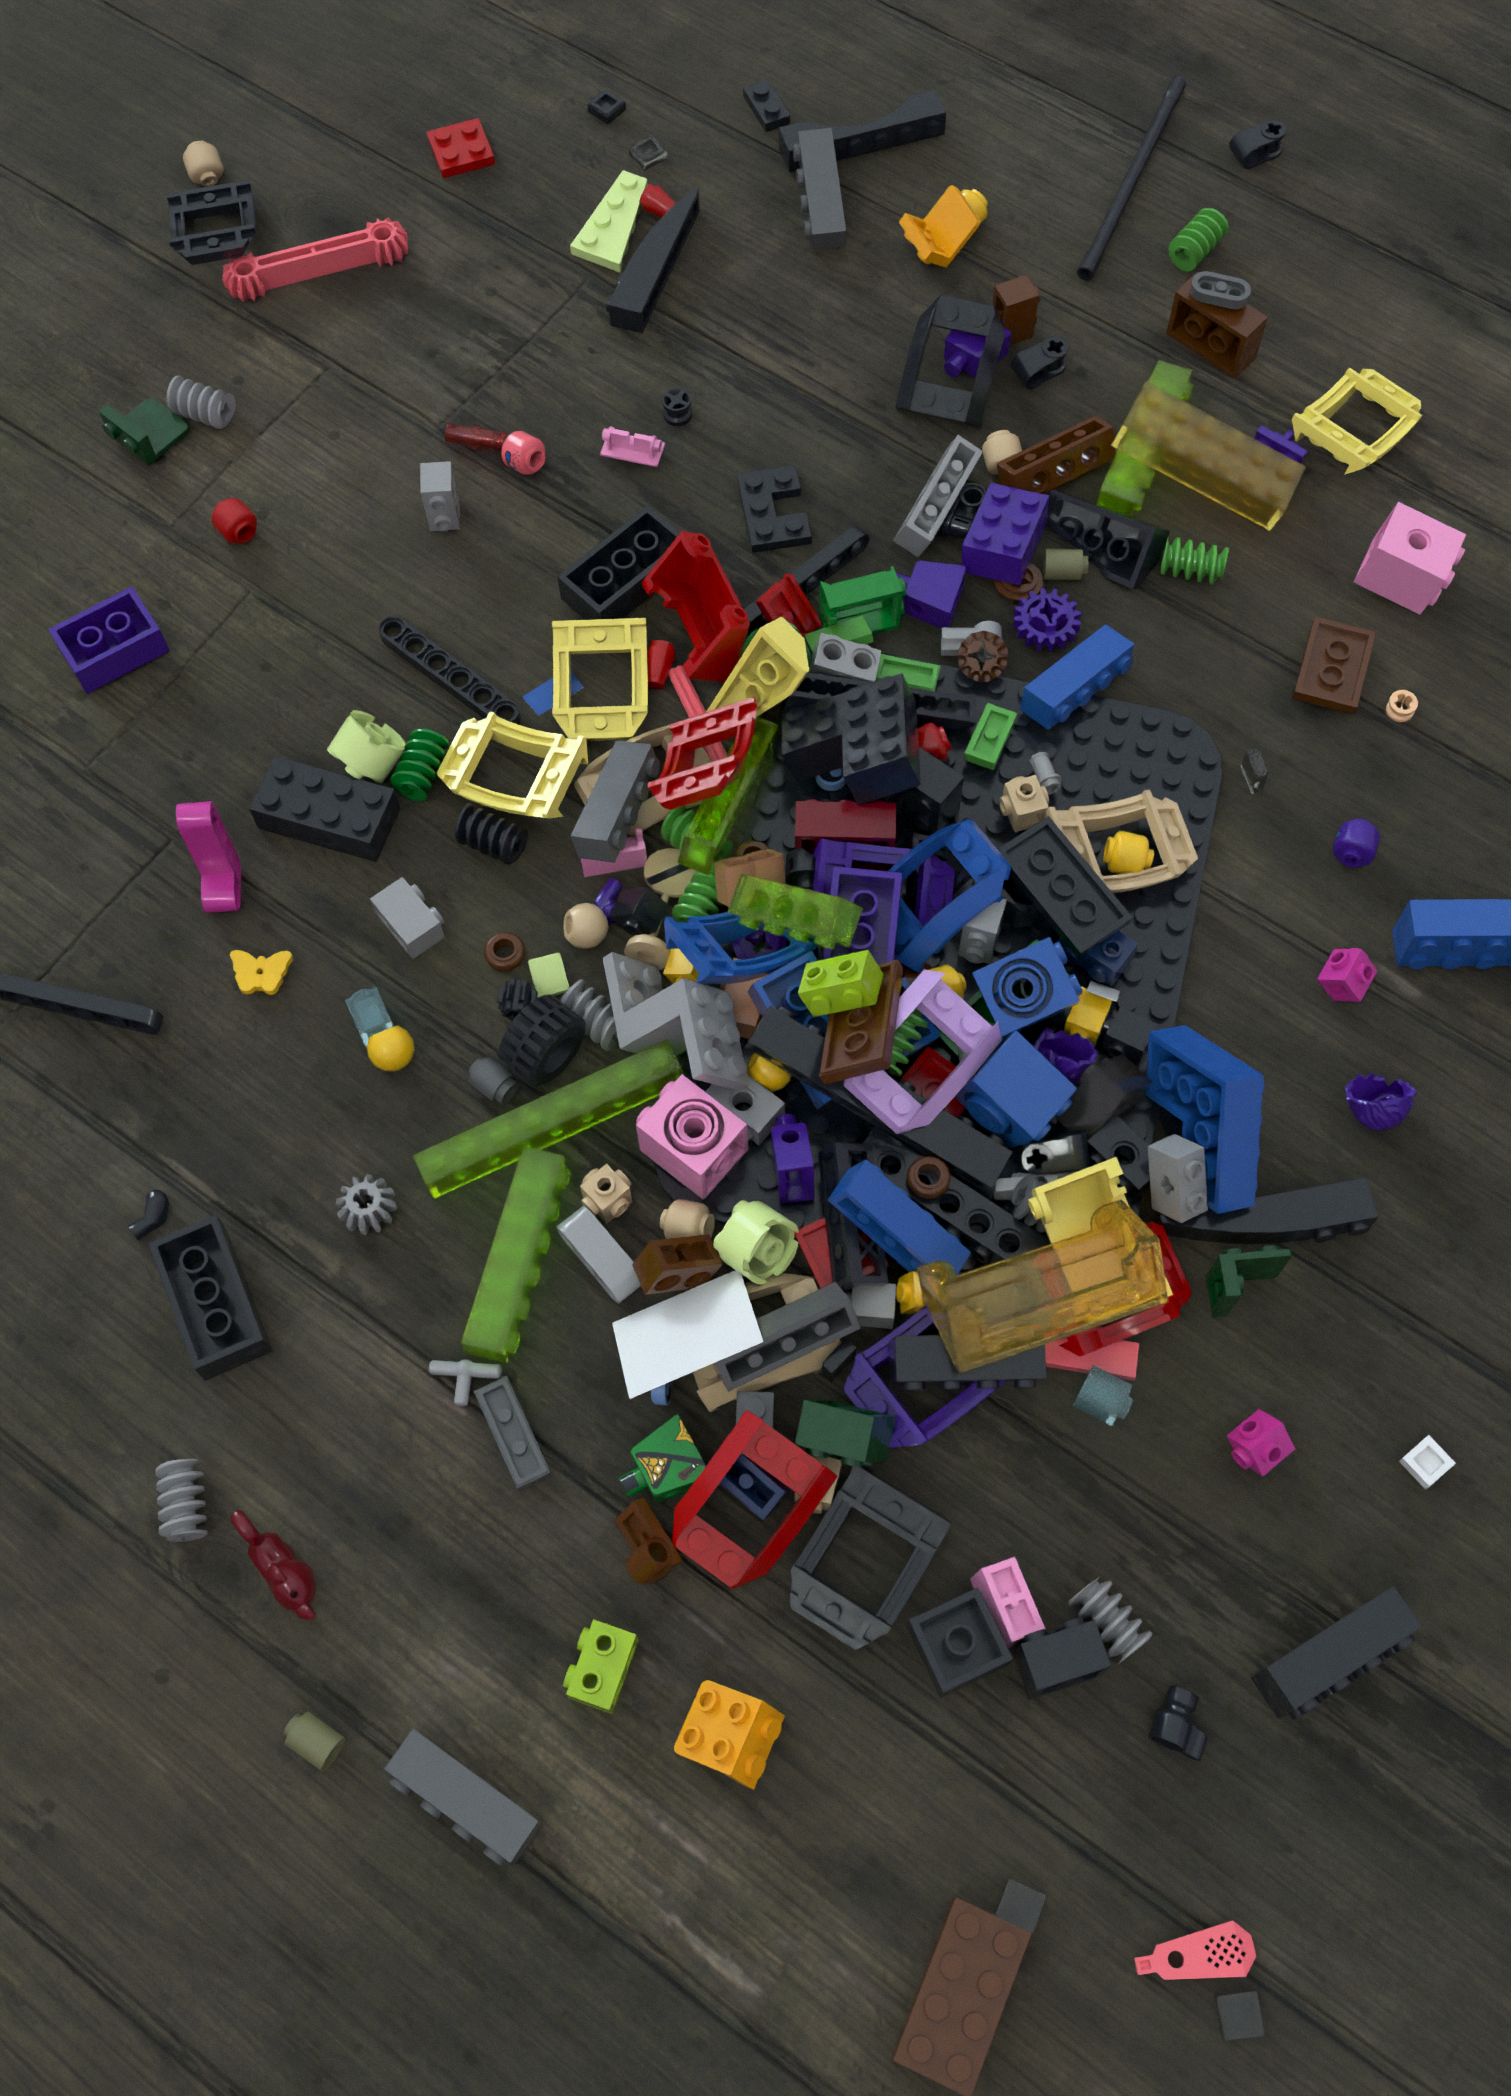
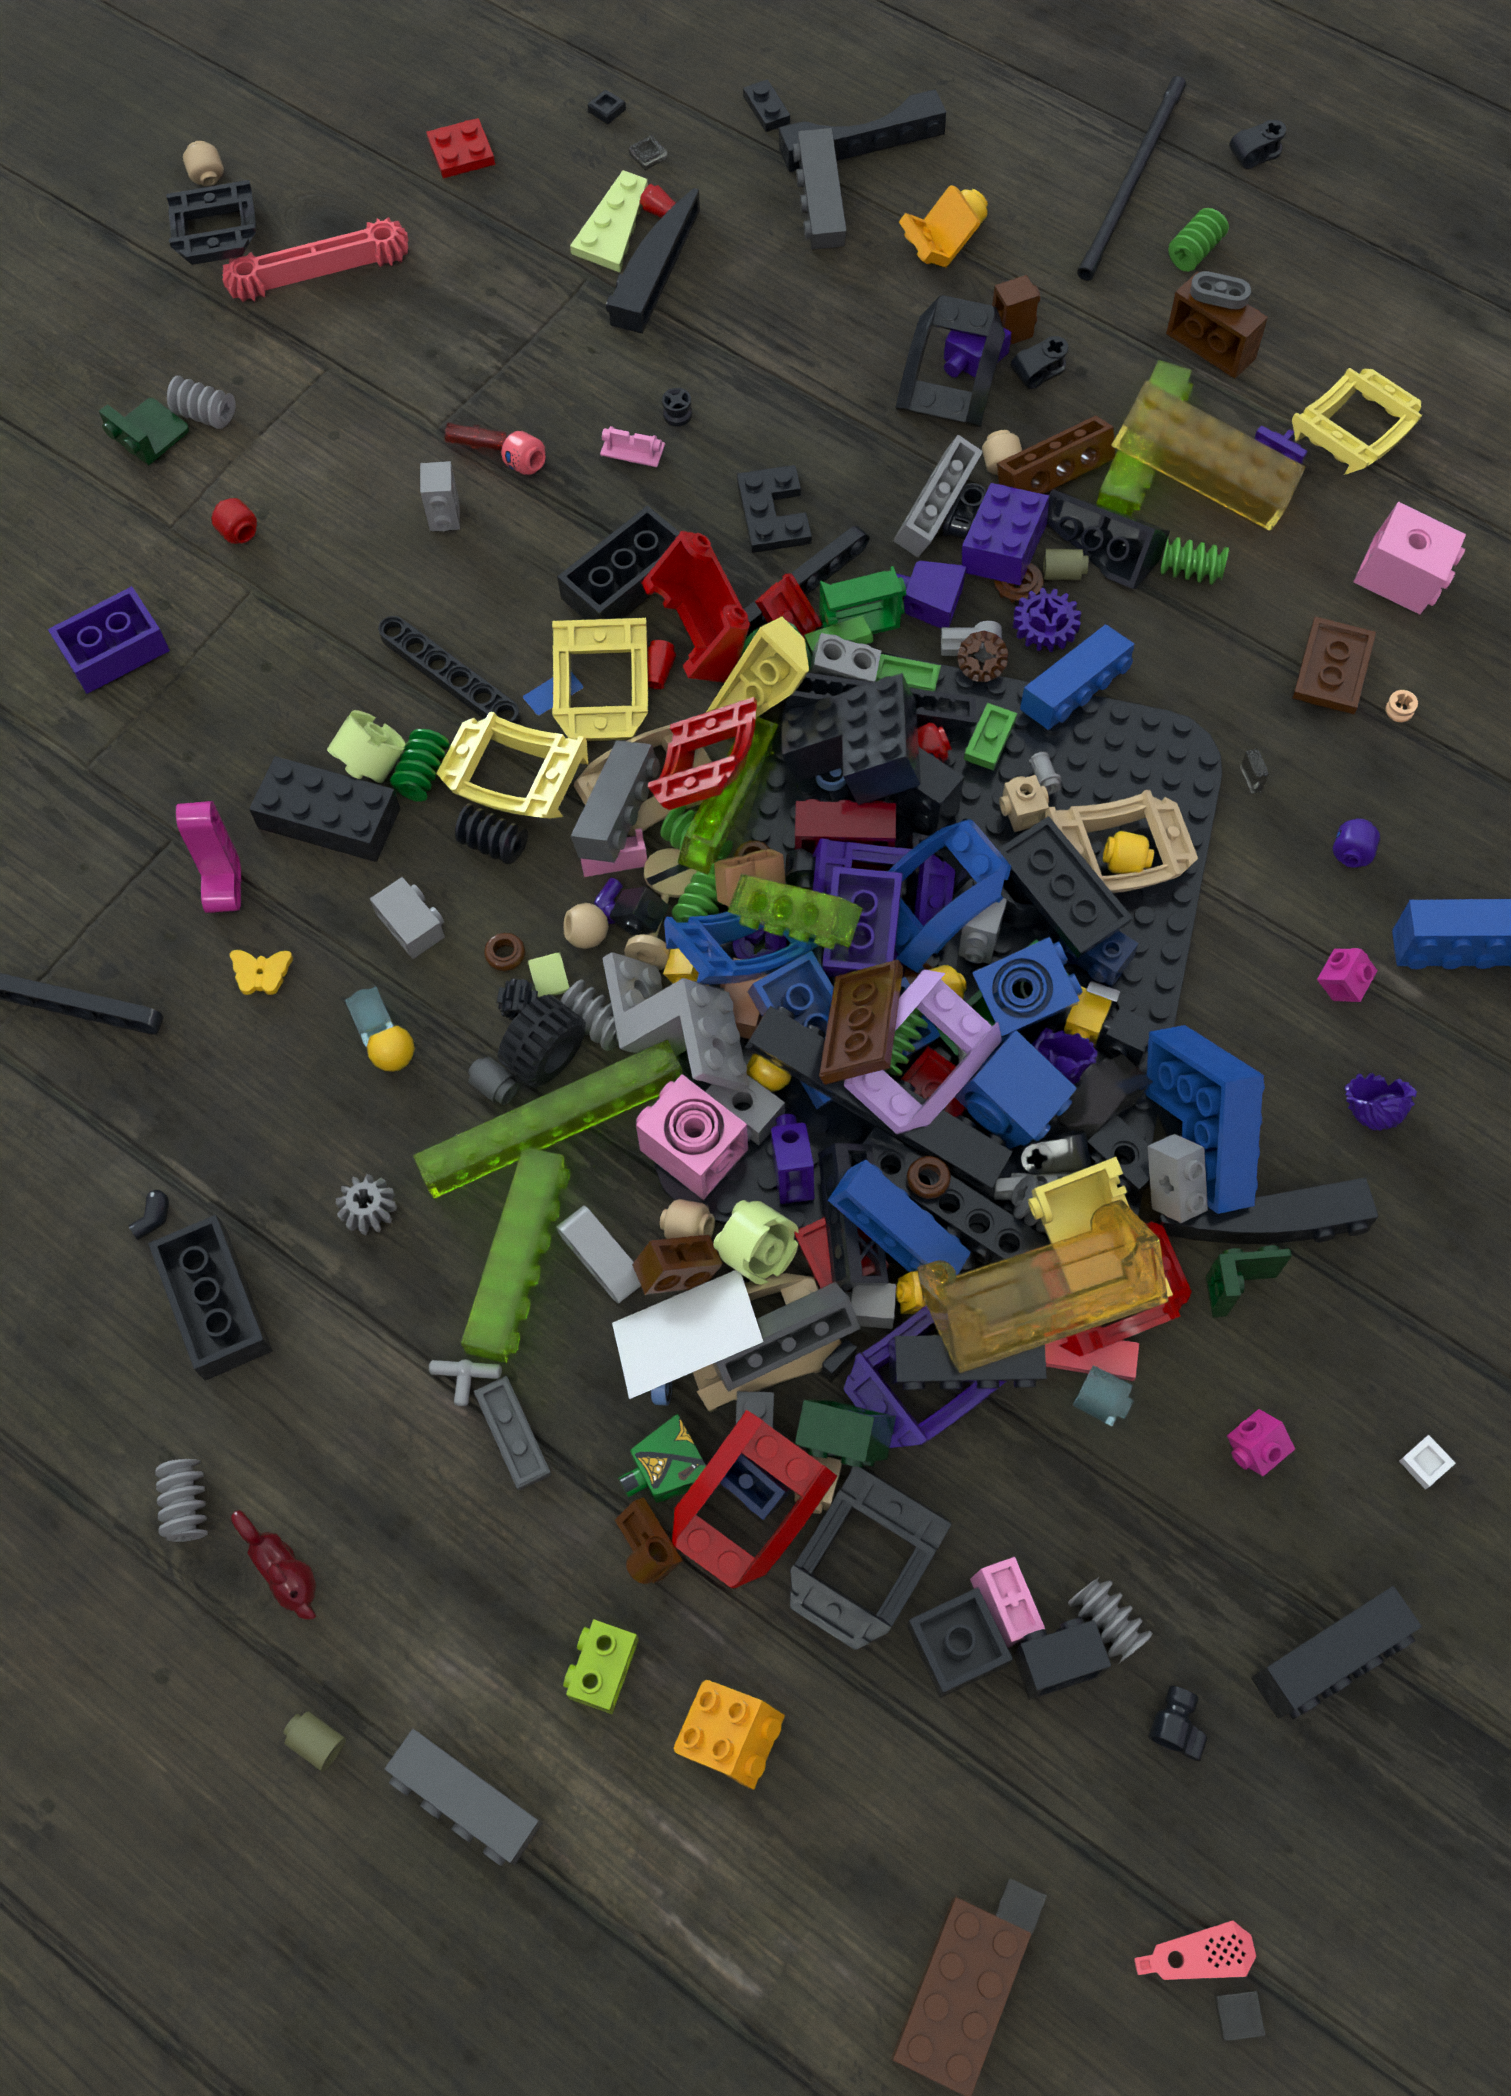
tan brick [580,1164,632,1224] -> none
coral axle [669,665,728,762] -> none
lime brick [798,950,883,1017] -> none

